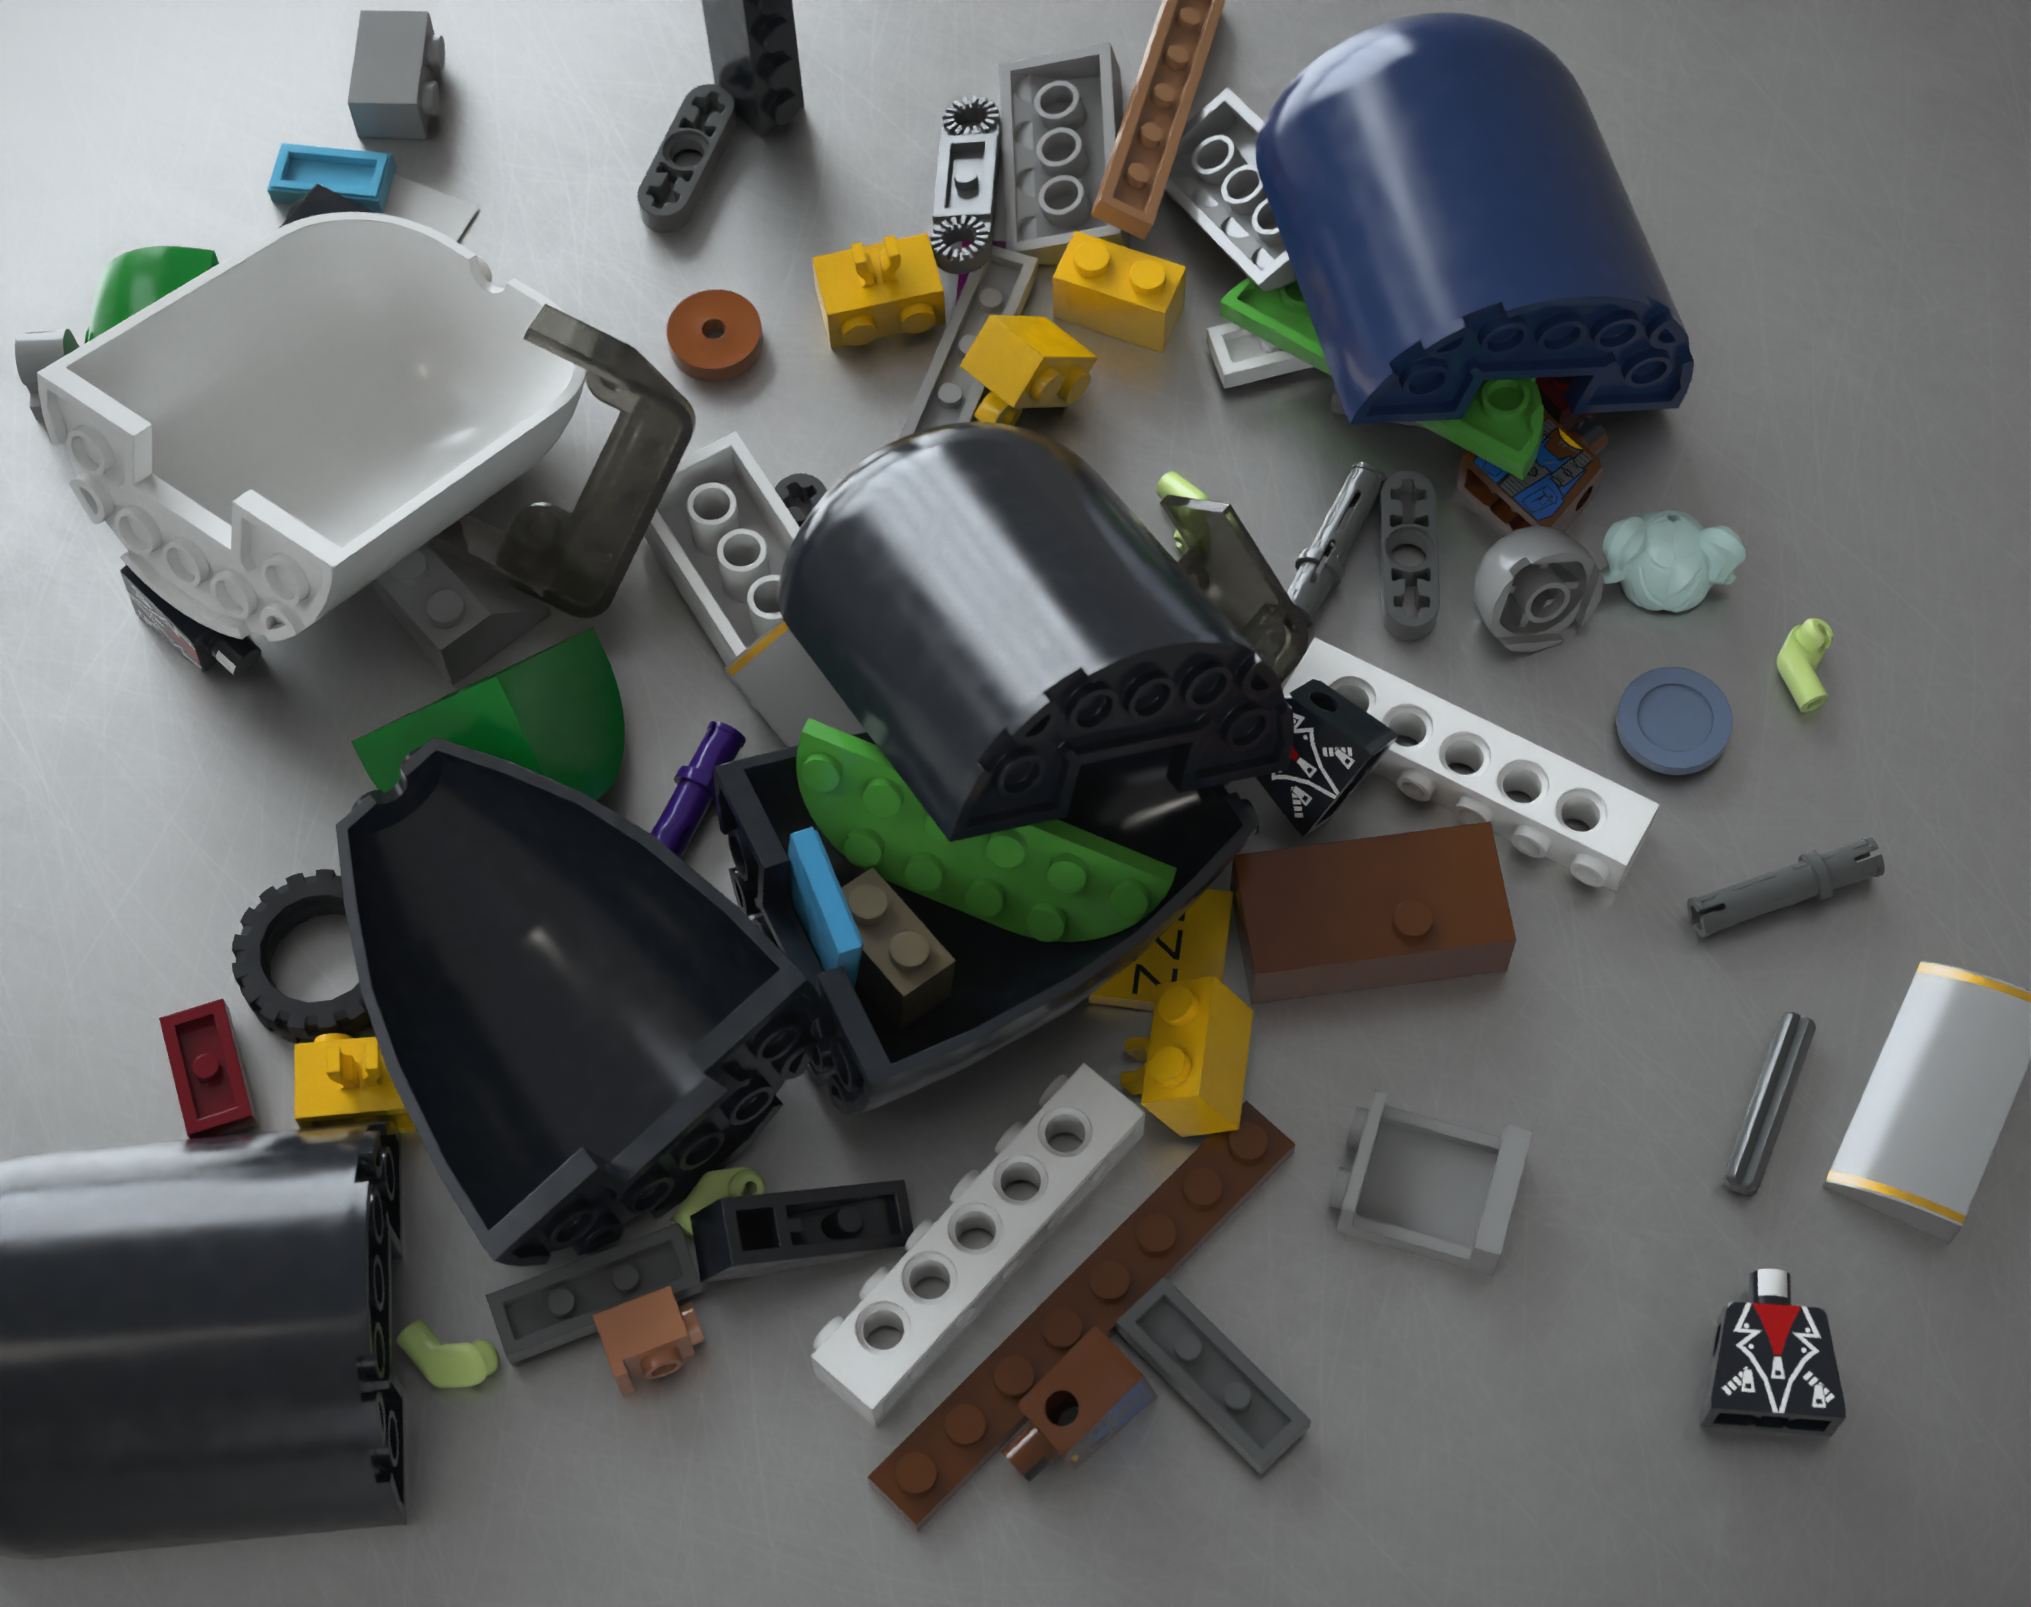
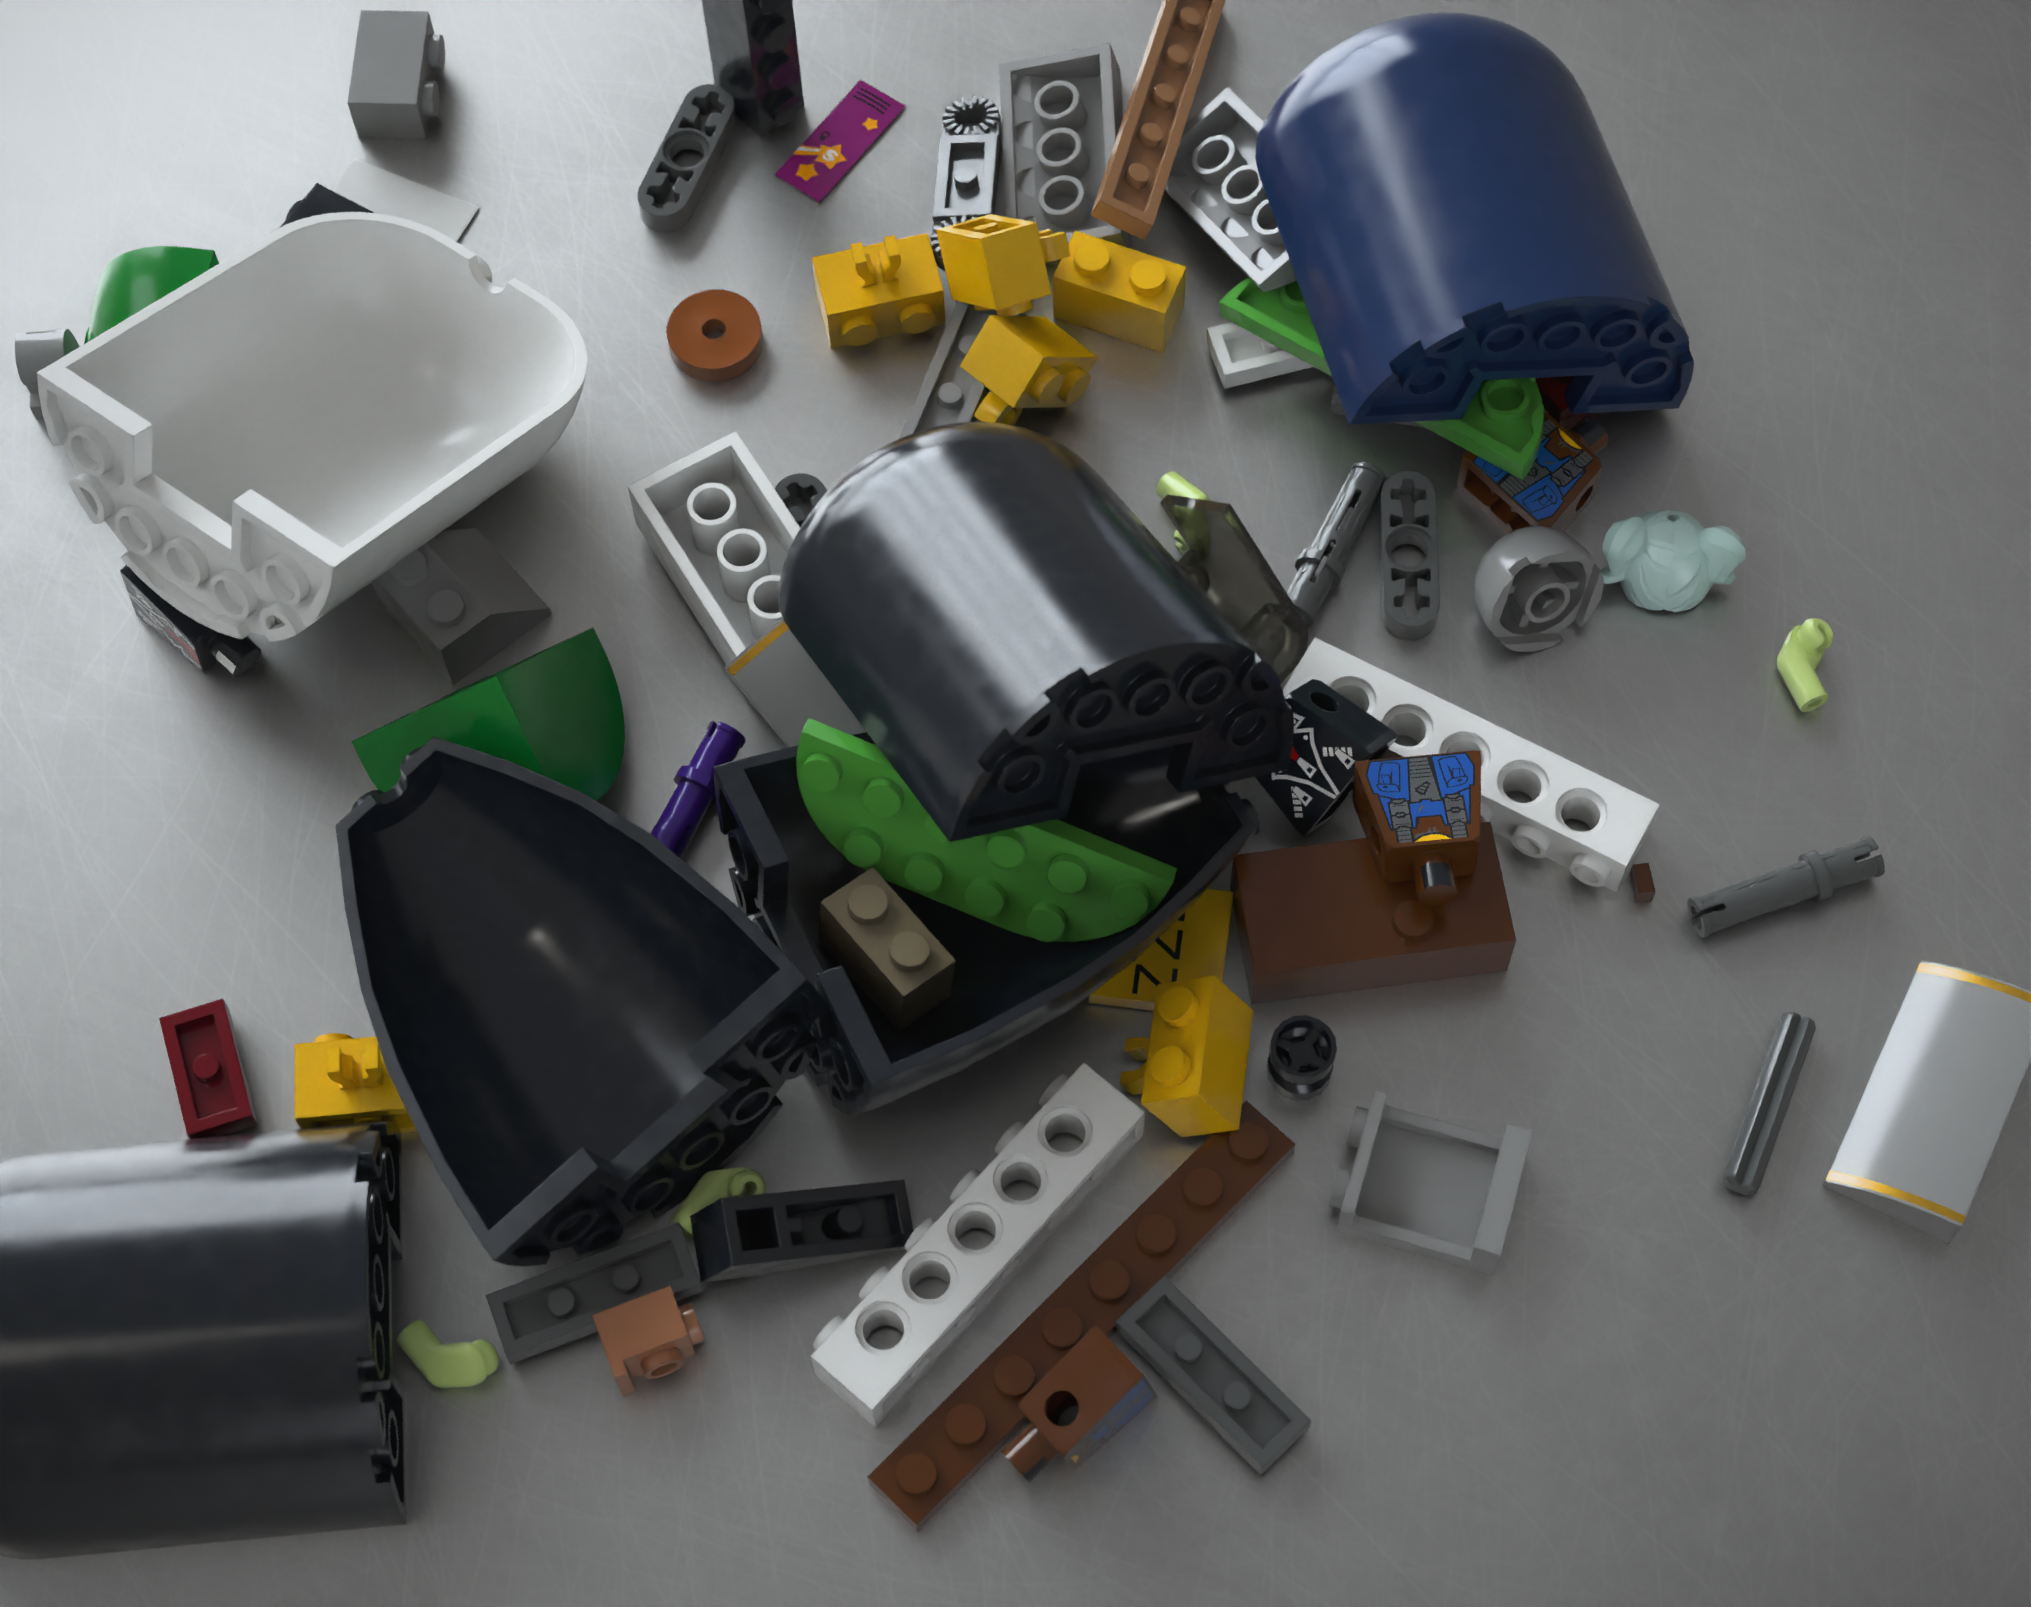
black tyre [232,869,374,1044] -> none
medium azure tile [267,143,396,213] -> none
clear smoke windscreen [428,303,696,618] -> none
dark azure tile [787,827,864,989] -> none
sand blue piece [1616,667,1733,775] -> none
black torso [1700,1269,1846,1436] -> none
none -> magenta sticker [774,79,906,202]
none -> yellow brick [936,214,1071,316]
none -> black wheel [1266,1015,1337,1101]
none -> torso [1352,750,1481,906]
none -> reddish brown piece [1630,863,1656,903]

